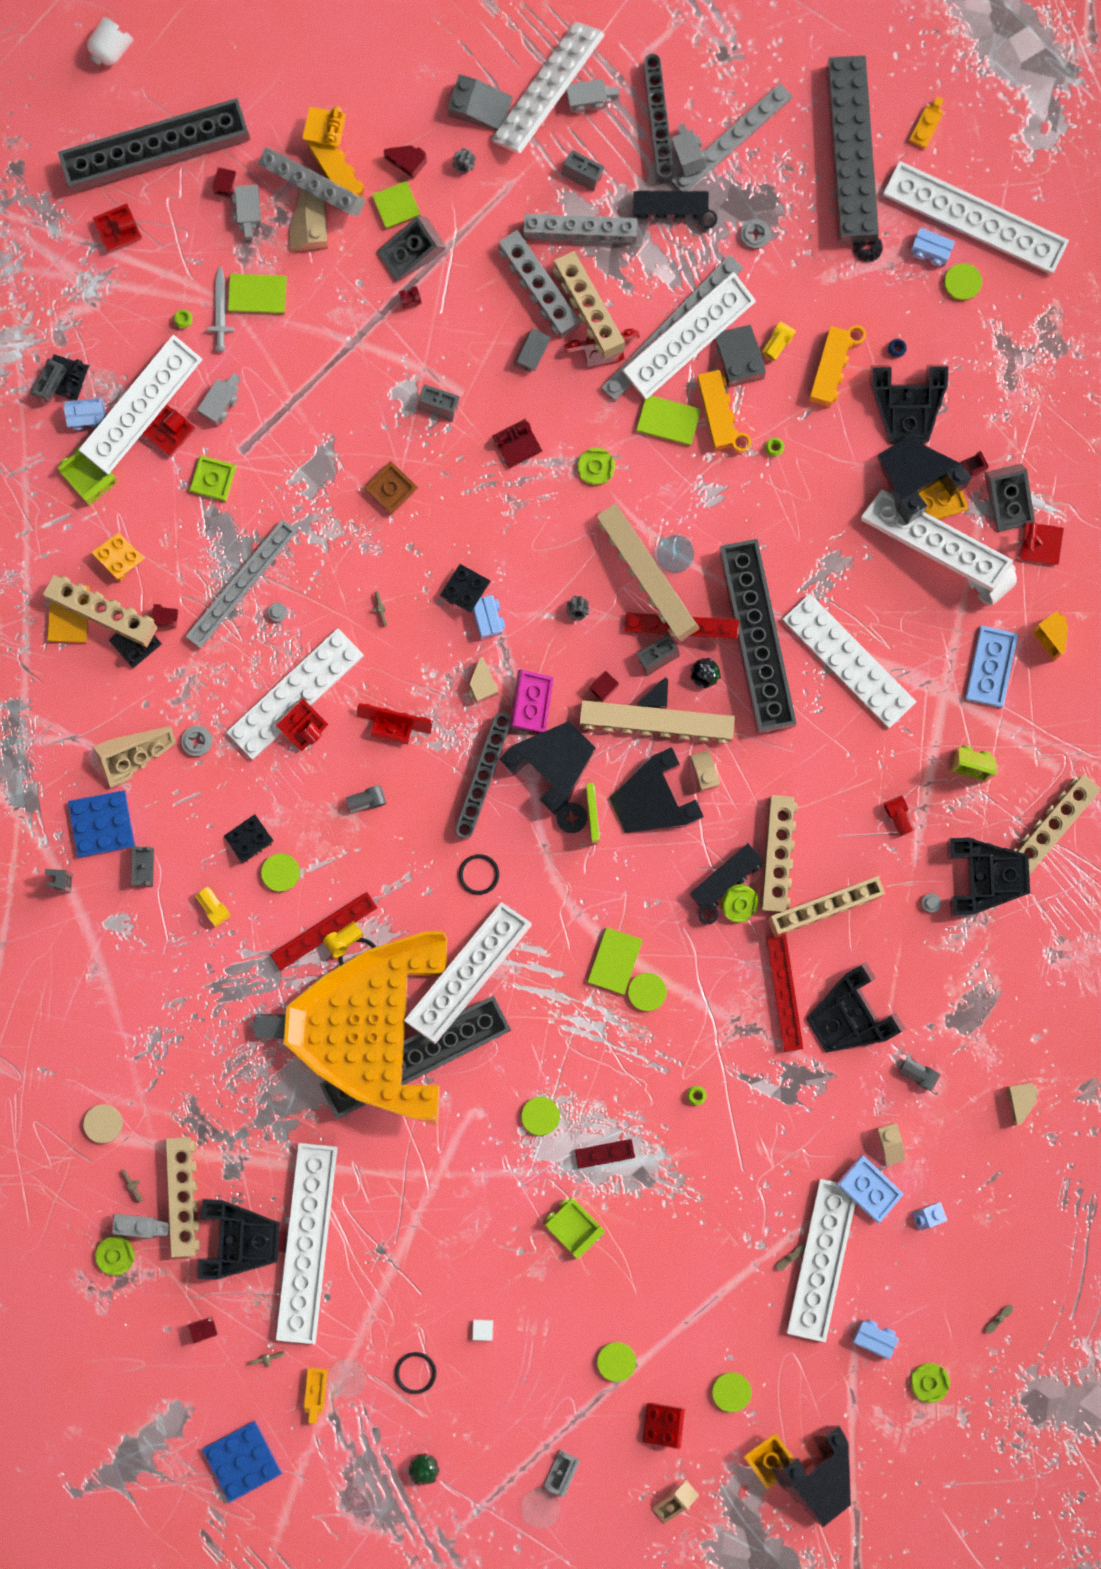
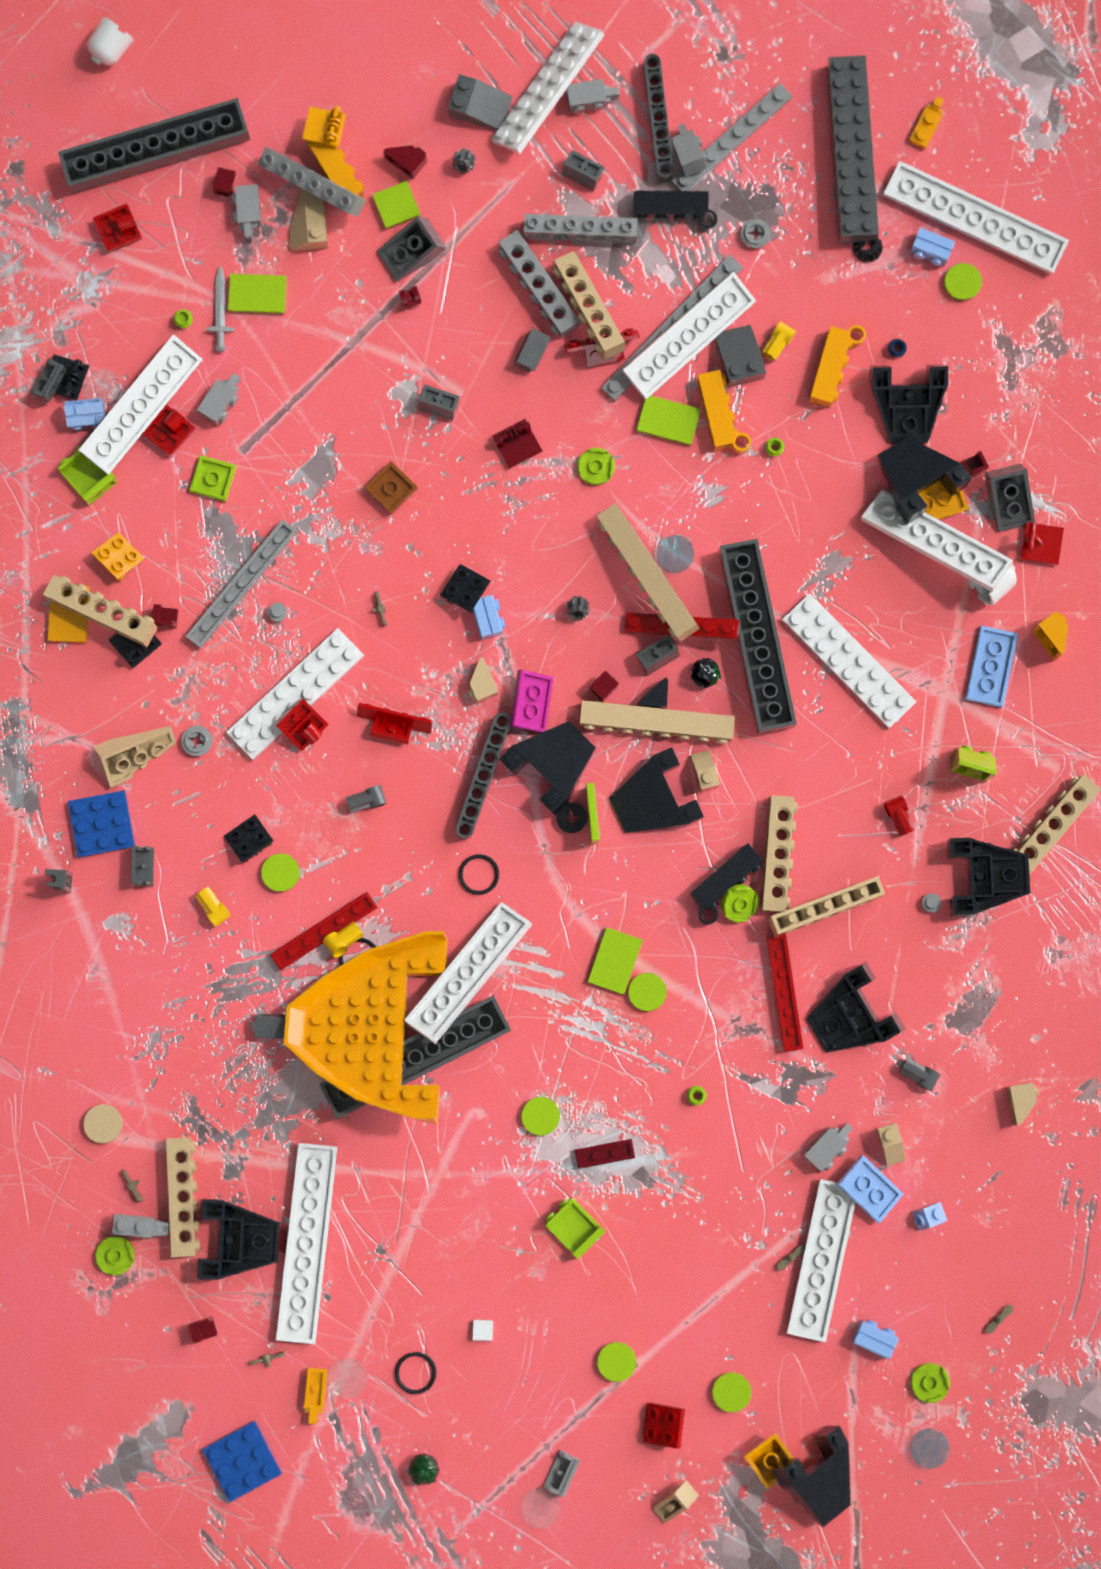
none -> light grey hinge [803,1123,853,1172]
none -> clear light blue tile [910,1428,950,1469]

